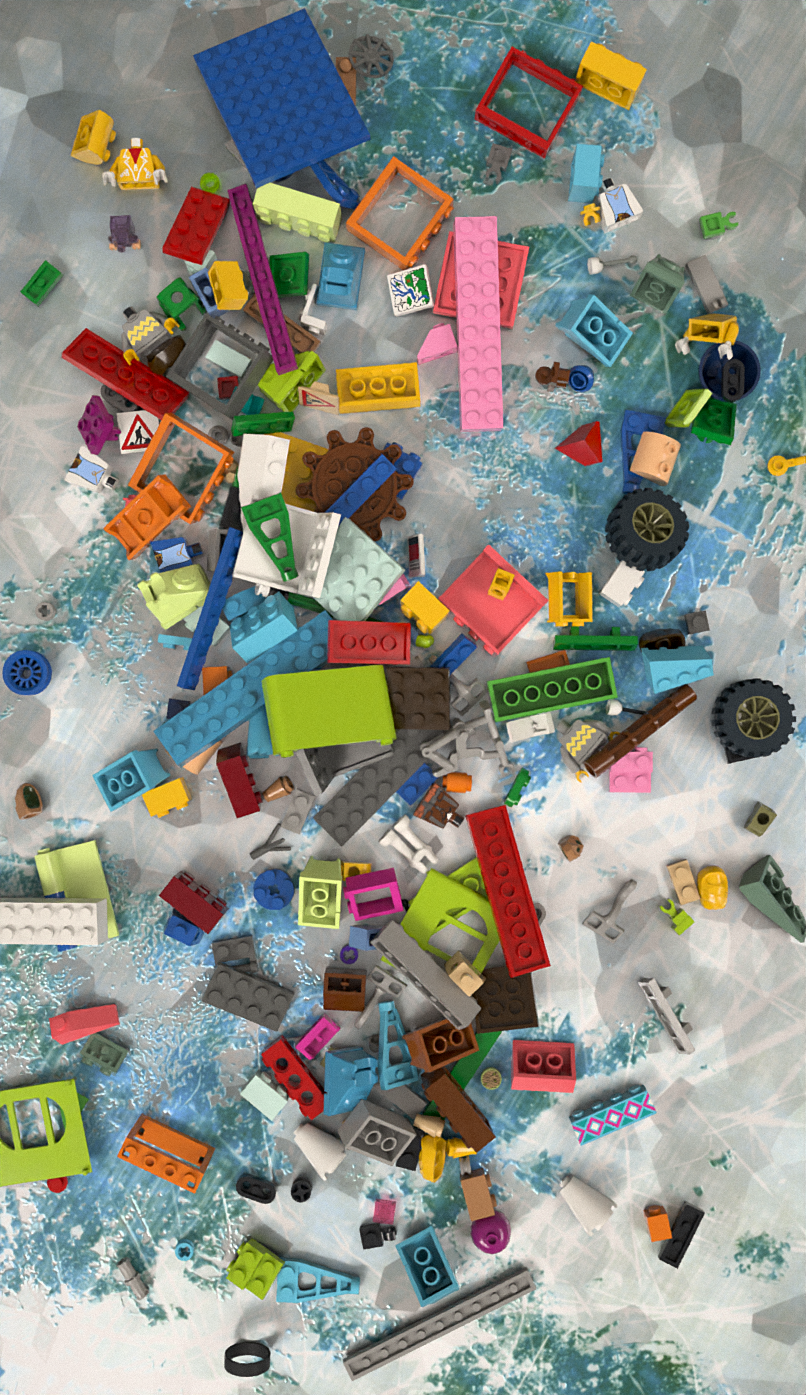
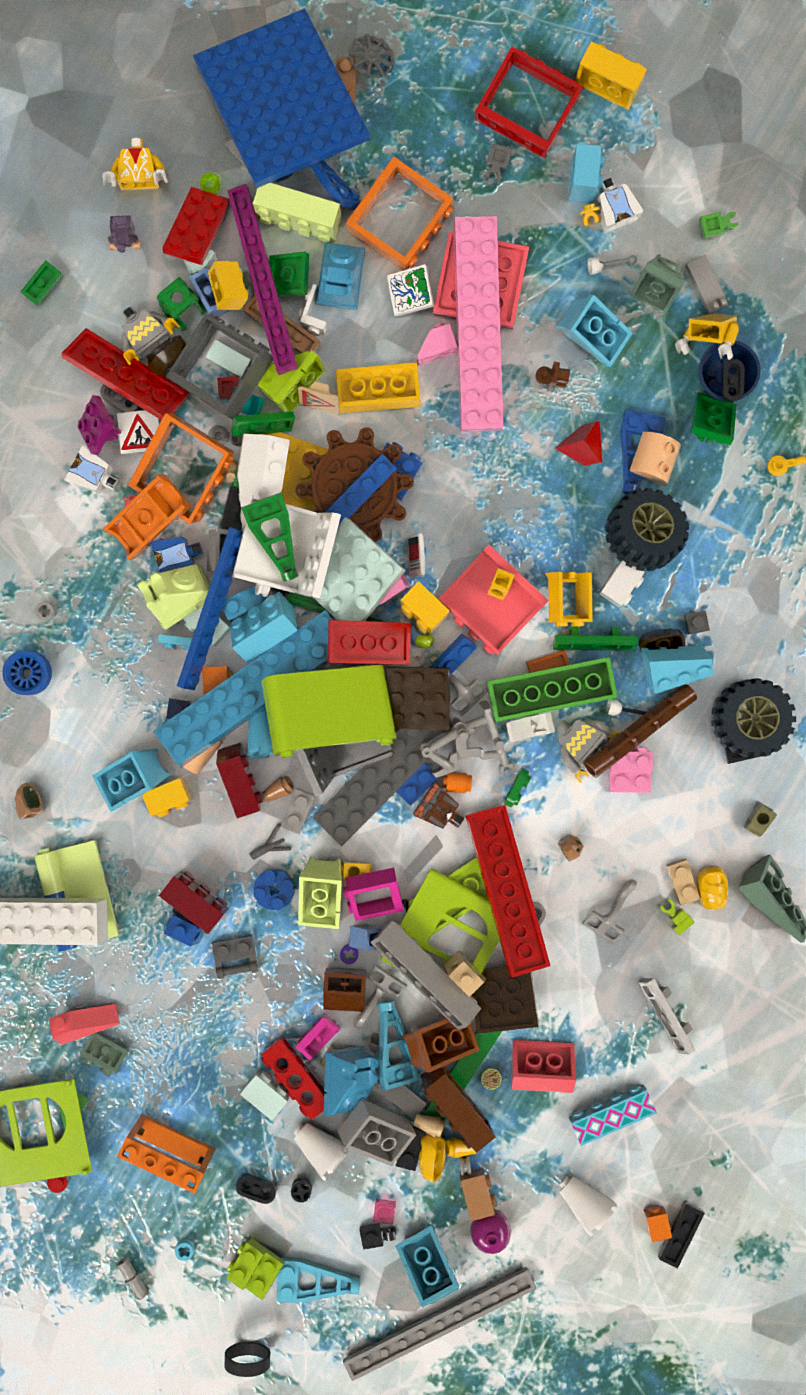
yellow brick [70,110,116,165] -> none
dark grey plate [201,962,294,1032] -> none
white piece [378,814,439,874] -> none
blue cone [568,365,594,393] -> none
lime tile [665,389,712,427] -> none

